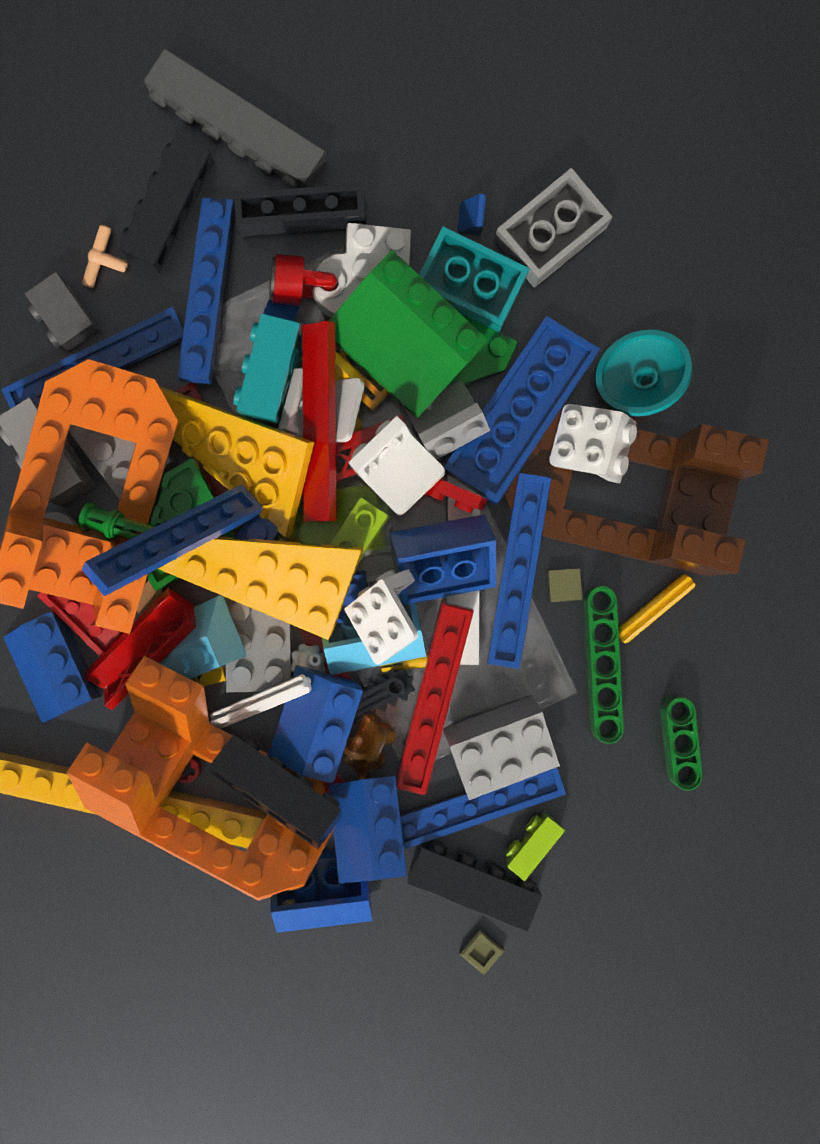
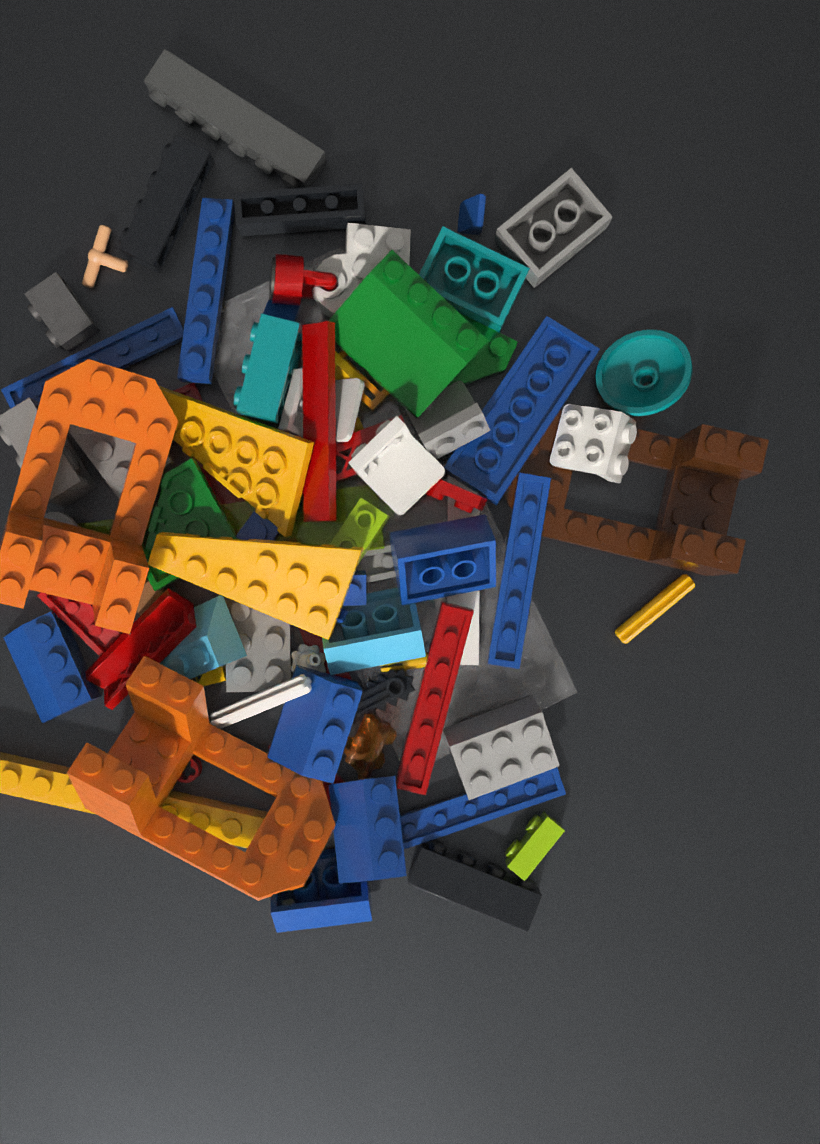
green pin [78,502,155,540] -> none
blue plate [82,485,263,596] -> none
black brick [209,735,342,850] -> none
white bracket [344,569,418,665] -> none
olive tile [459,927,505,975] -> none
olive tile [547,568,582,602] -> none
green beam [583,586,624,744] -> none
green beam [660,695,702,791] -> none

